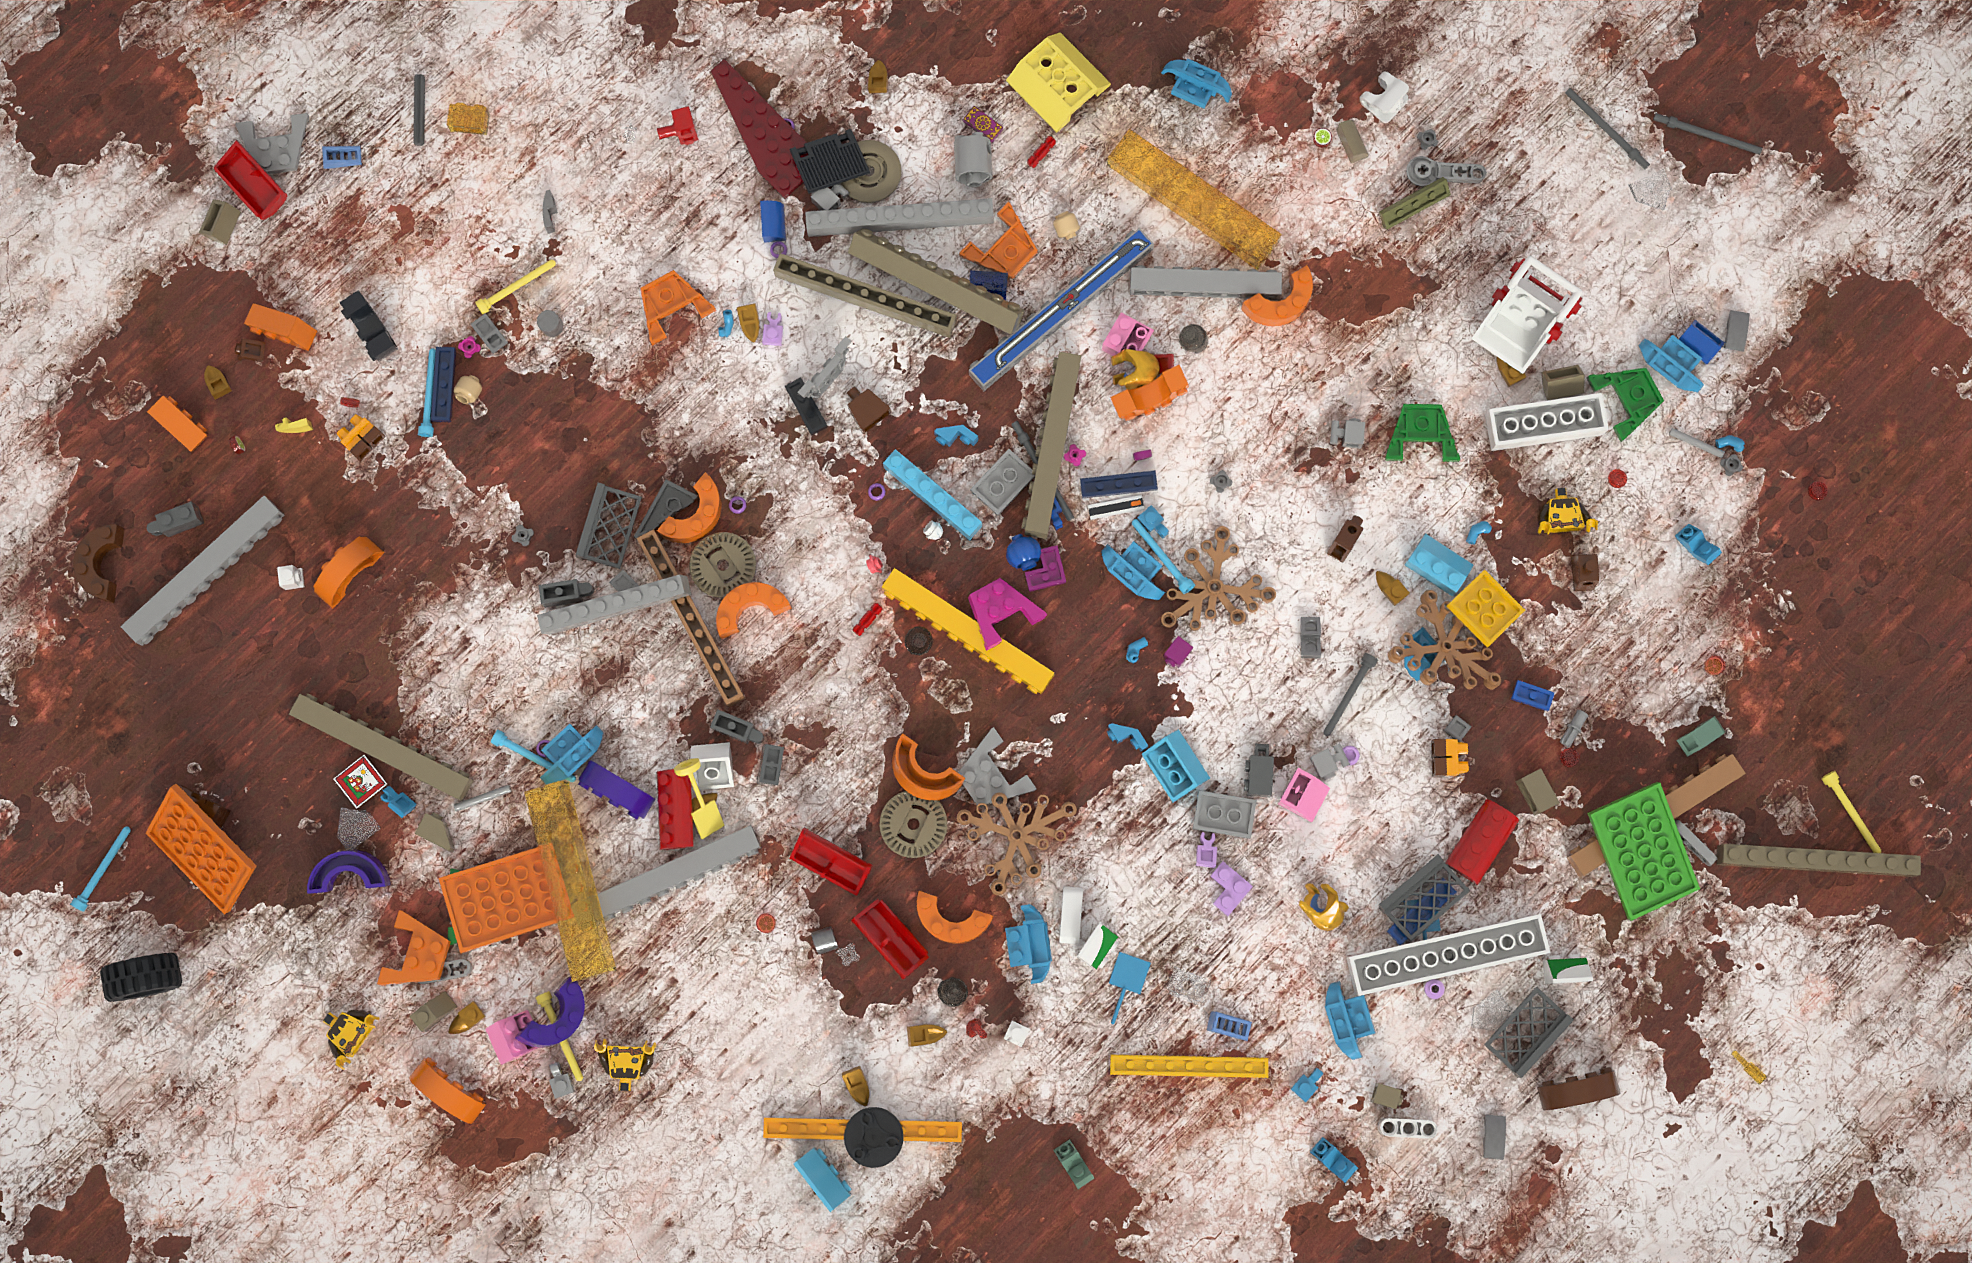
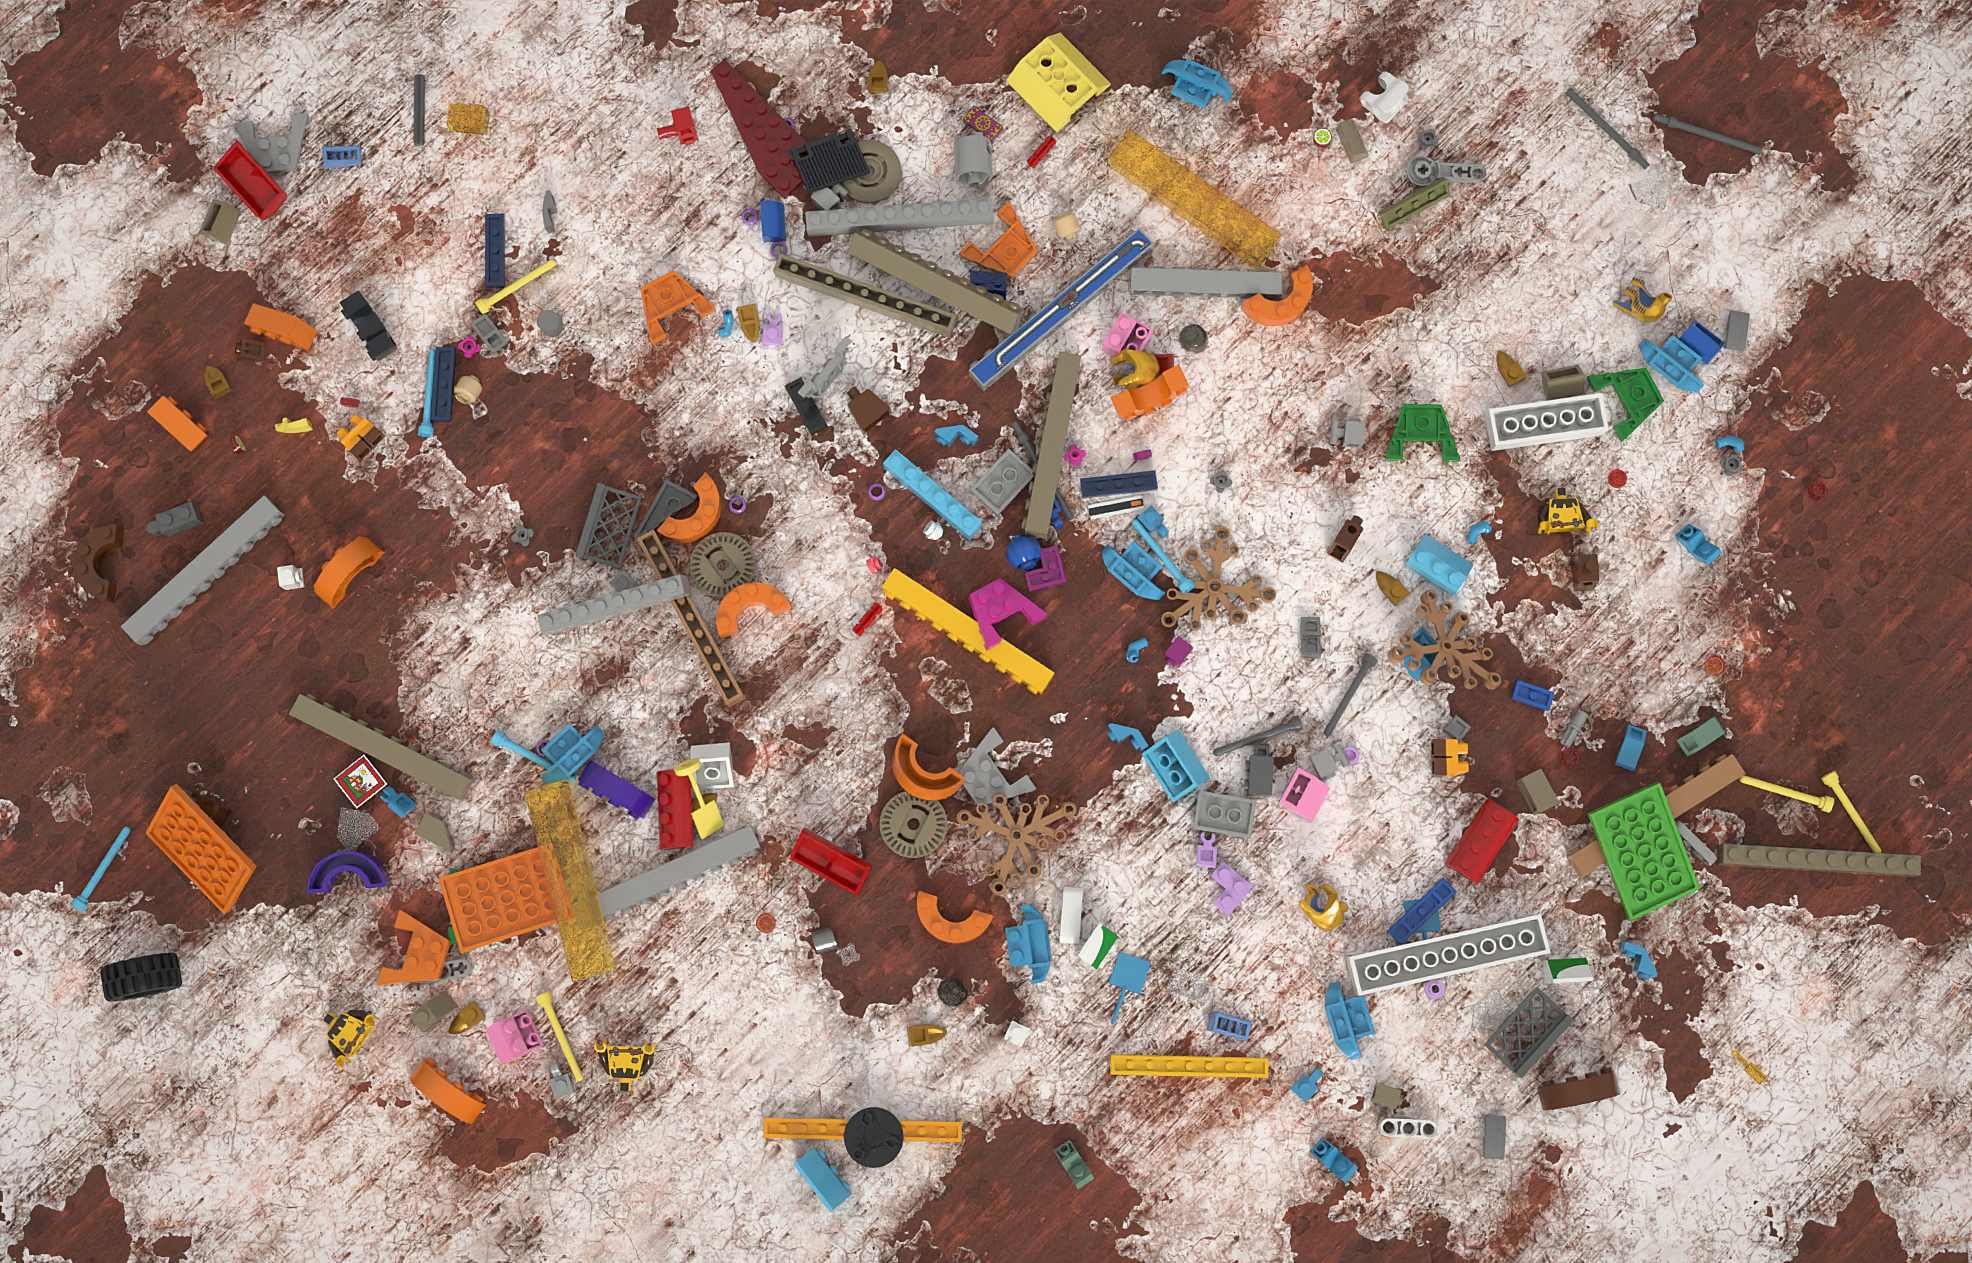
light grey bar [454,785,511,812] -> none
dark purple brick [515,975,585,1048] -> none
dark grey brick [538,579,594,608] -> none
dark grey brick [710,709,764,744] -> none
dark grey hinge [757,744,784,786] -> none
pearl gold plate [842,1066,869,1107] -> none
red container [851,899,929,980] -> none
clear smoke hair [905,626,934,656] -> none
clear red plate [966,1018,987,1039] -> none
dark grey fence [1379,854,1470,942] -> none
yellow plate [1446,569,1525,647] -> none
white piece [1471,256,1583,374] -> none
light grey bar [1669,428,1725,458] -> none
none -> dark blue plate [485,213,505,288]
none -> medium lavender piece [742,209,759,226]
none -> dark grey piece [1213,715,1303,756]
none -> pearl gold piece [1613,277,1673,323]
none -> dark azure slope [1615,724,1647,771]
none -> dark azure slope [1619,941,1658,980]
none -> light yellow piece [1739,775,1834,813]

